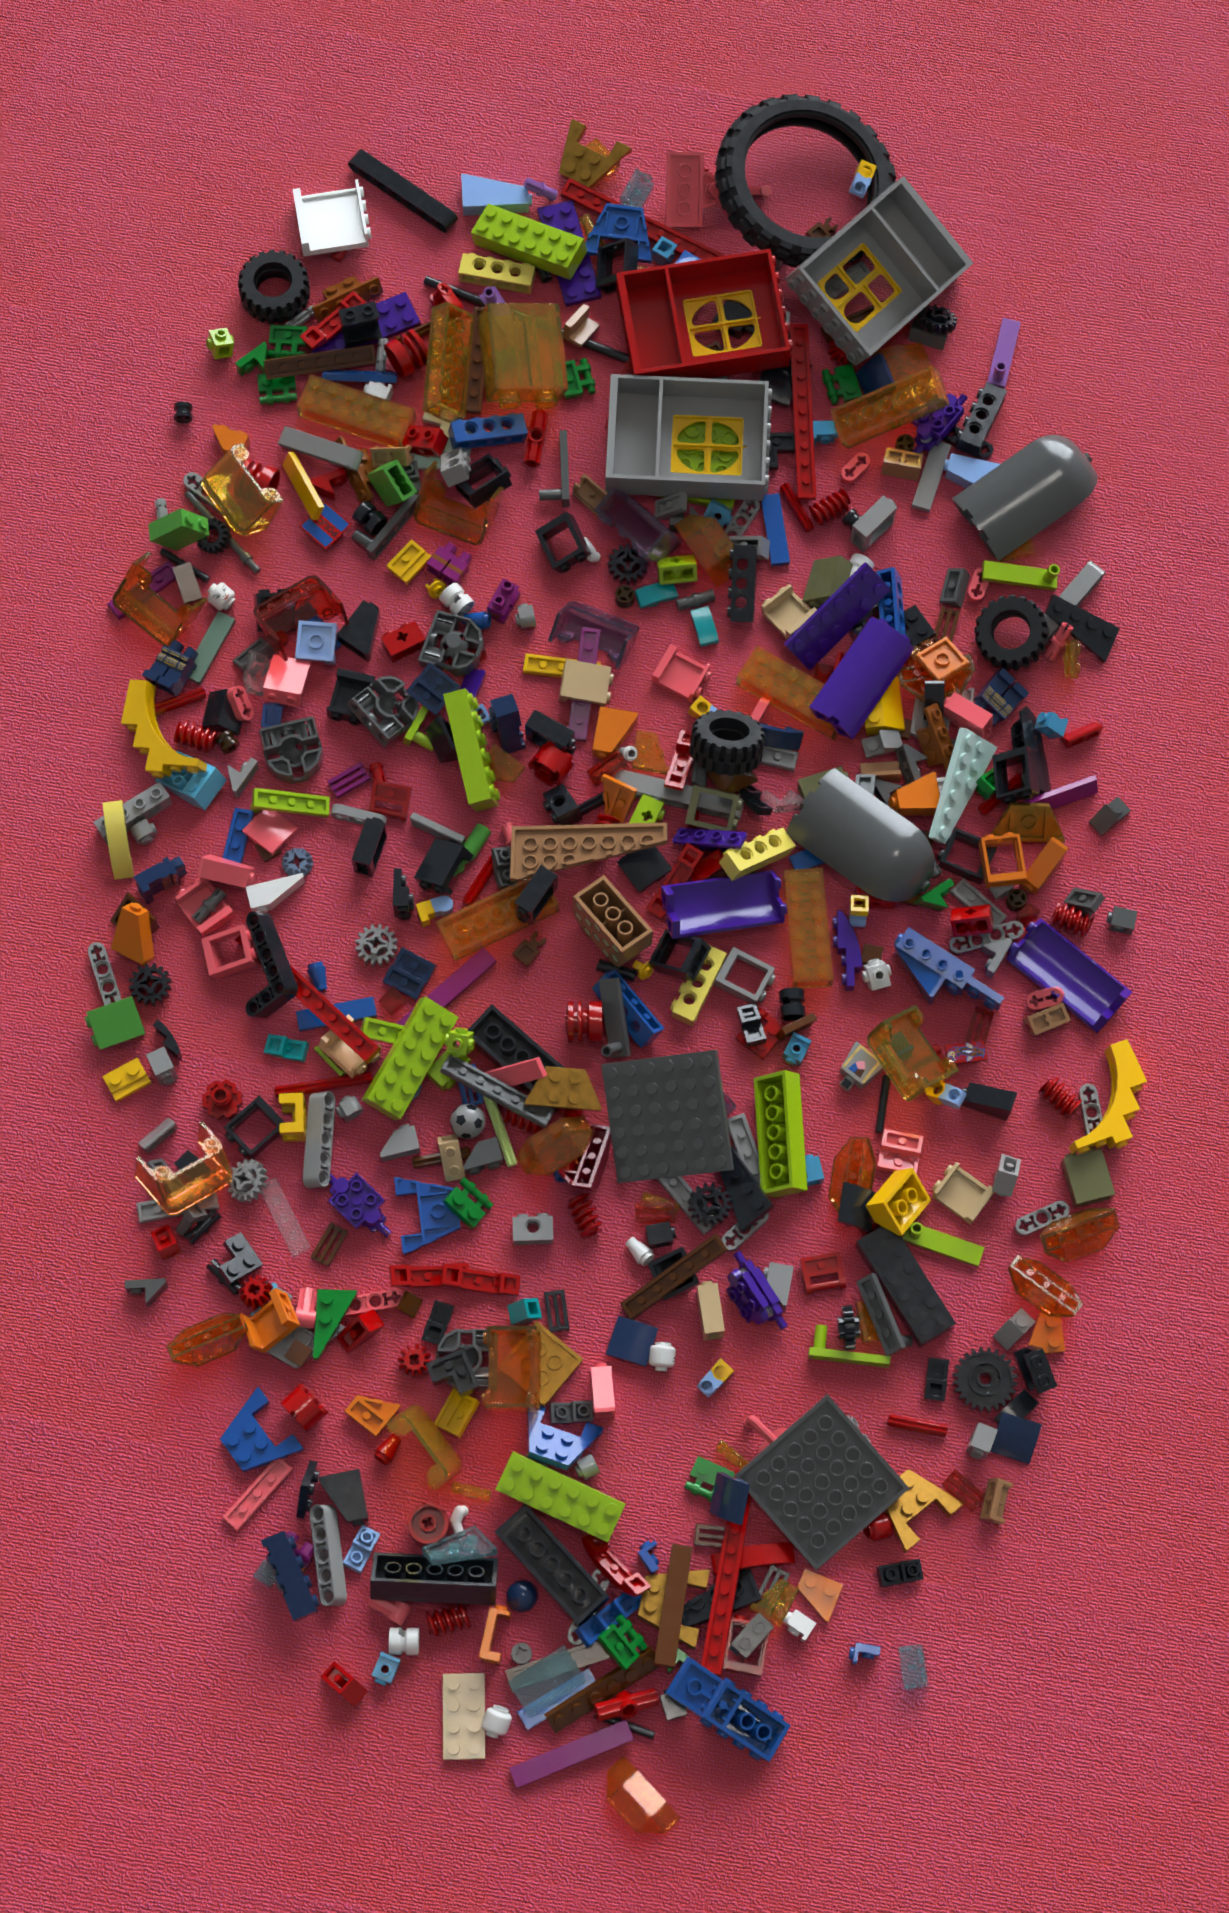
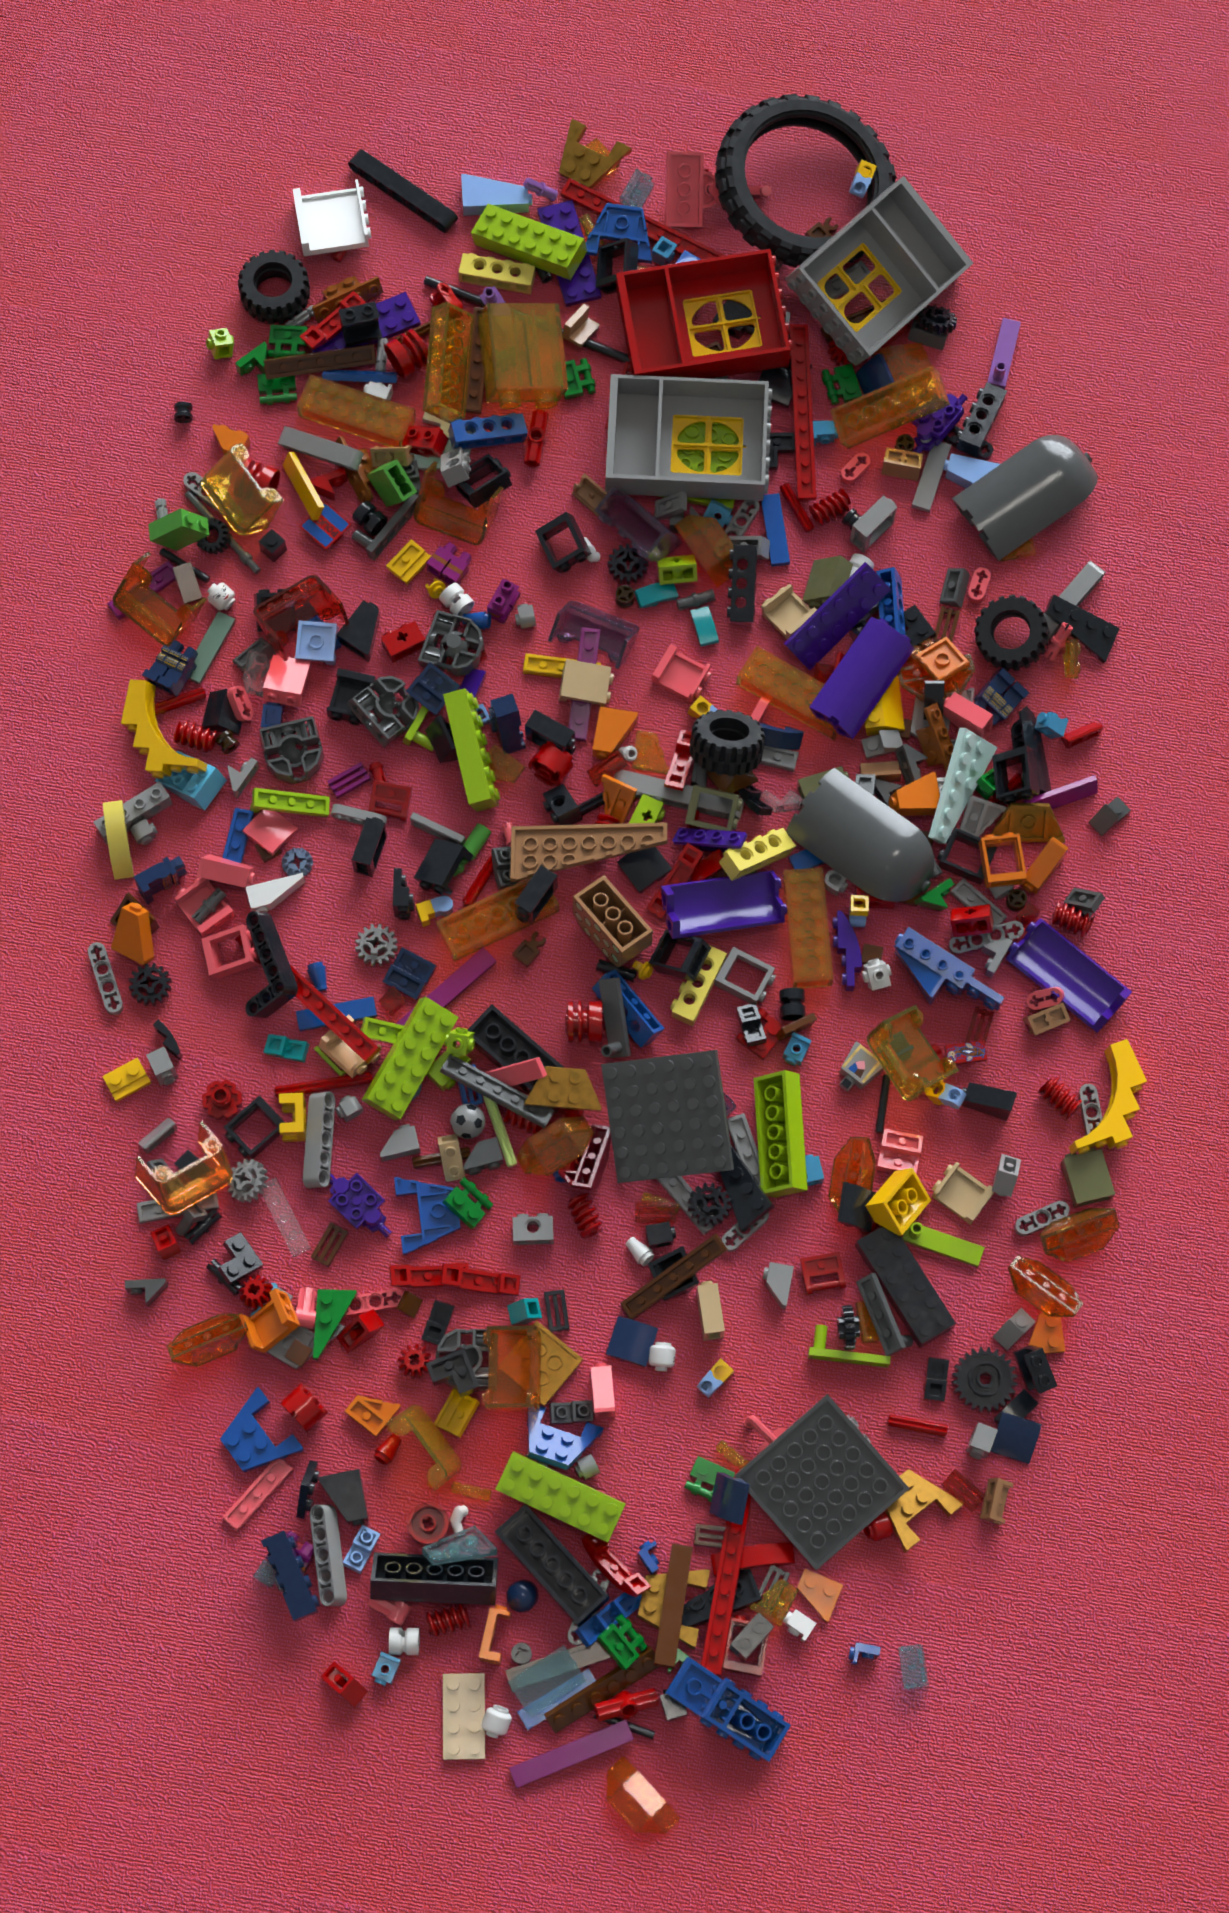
bright green brick [84,996,145,1050] -> none
dark grey piece [539,430,570,507] -> none
dark purple piece [726,1251,788,1330] -> none
black slope [876,1559,924,1588] -> none
lime piece [982,560,1060,591] -> none
dark grey brick [1106,906,1137,935] -> none
none -> black brick [258,529,287,562]
none -> light grey plate [824,870,848,896]
none -> light grey wing [959,795,1007,837]

